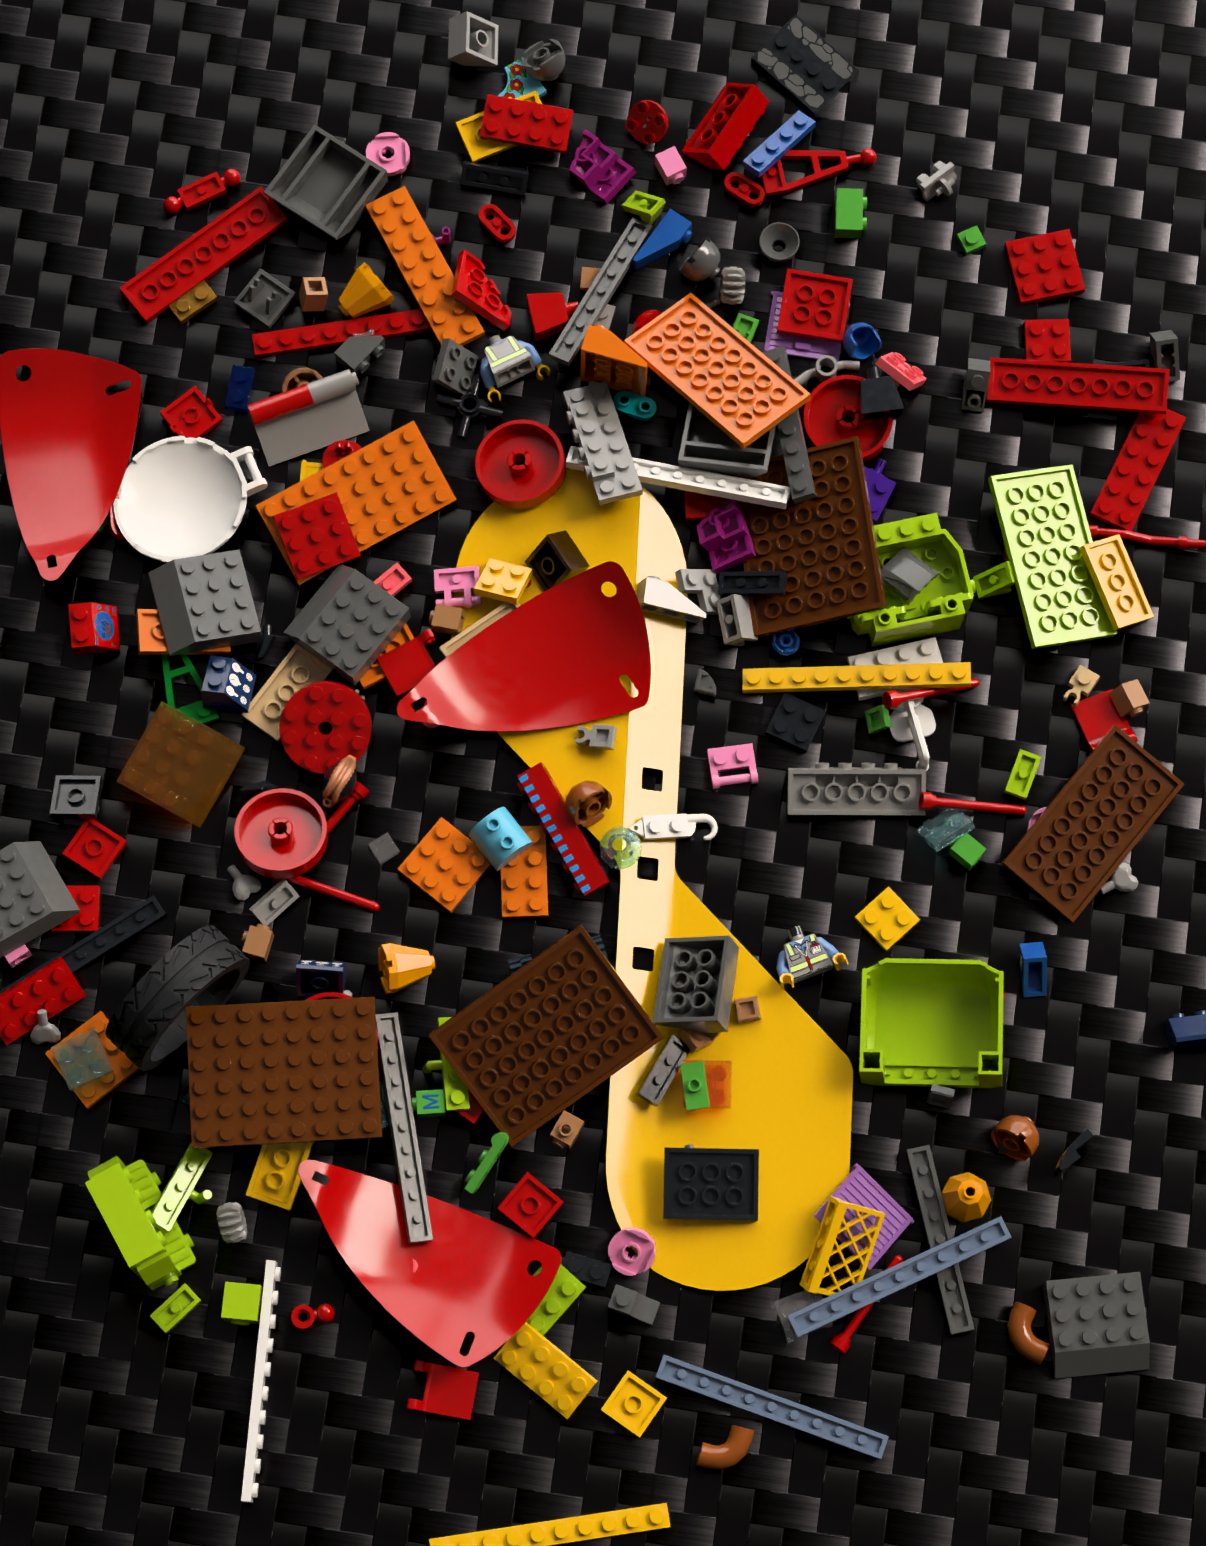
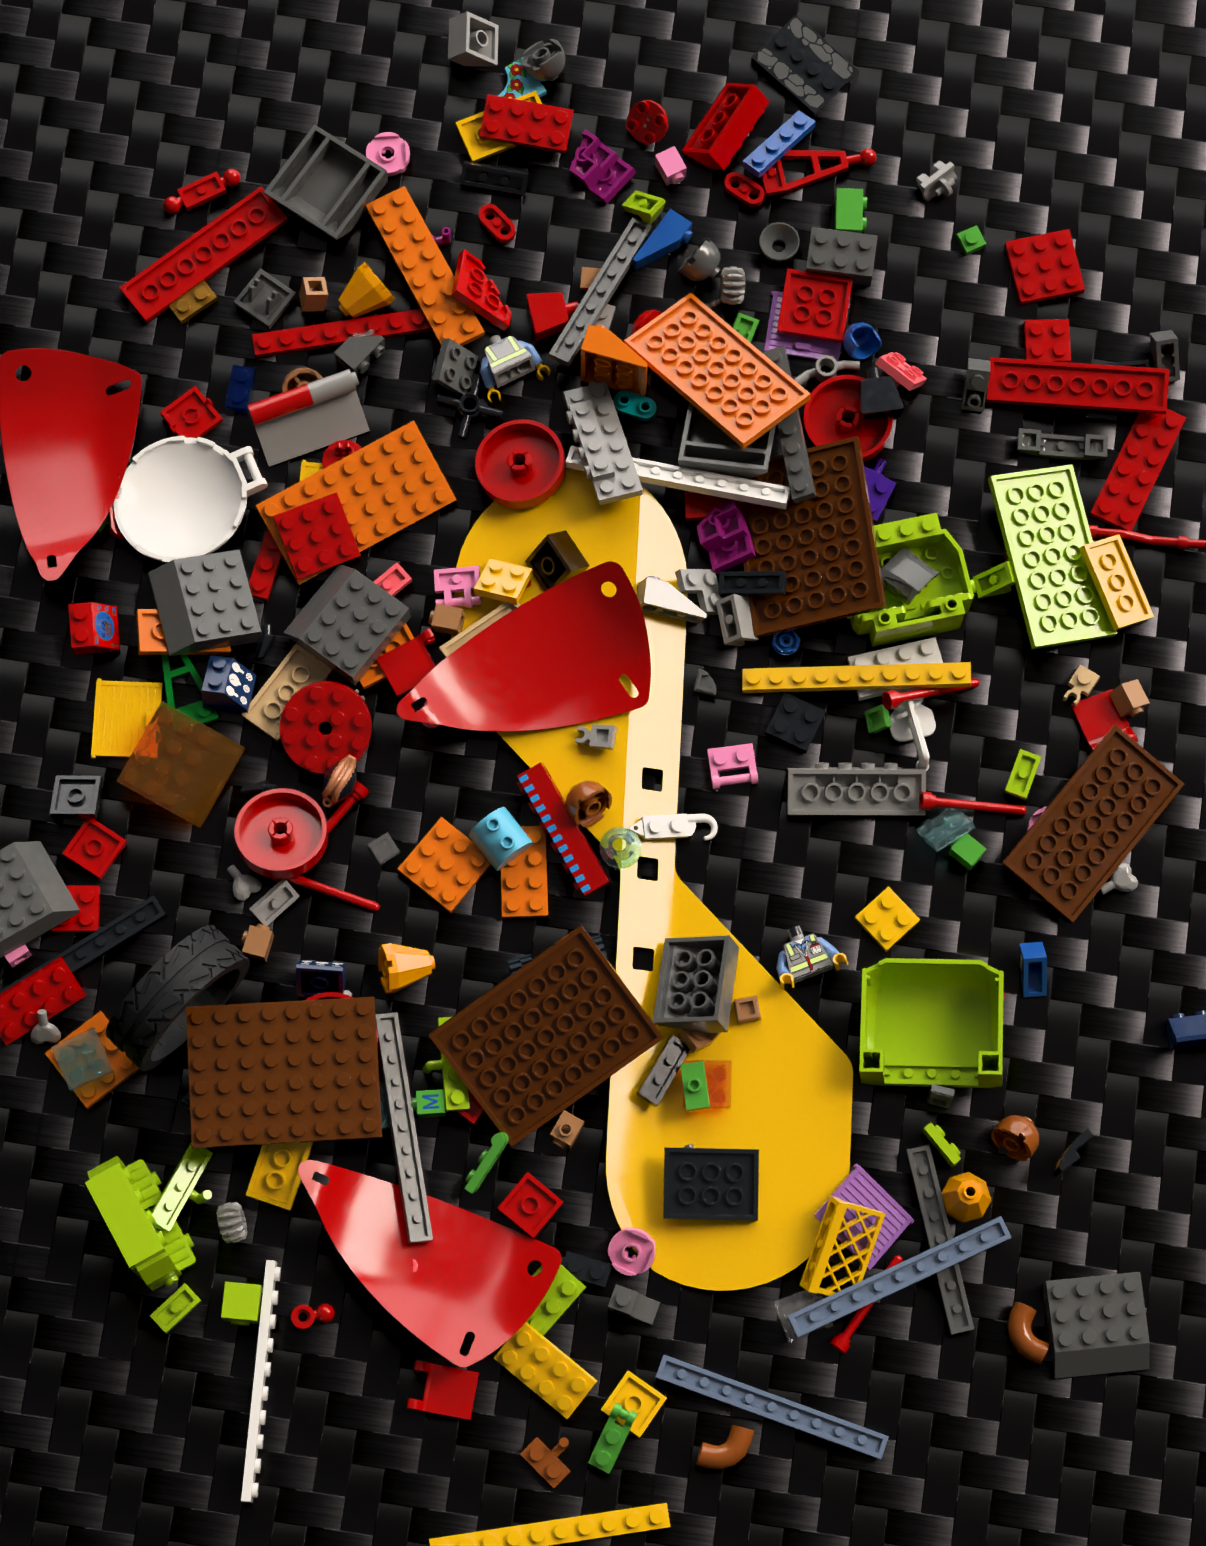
none -> yellow piece [91,678,163,759]
none -> red plate [249,531,283,602]
none -> dark orange plate [520,1437,571,1488]
none -> bright green plate [588,1403,638,1474]
none -> dark grey brick [806,227,878,286]
none -> lime plate [922,1123,961,1168]
none -> dark grey slope [1017,428,1108,460]

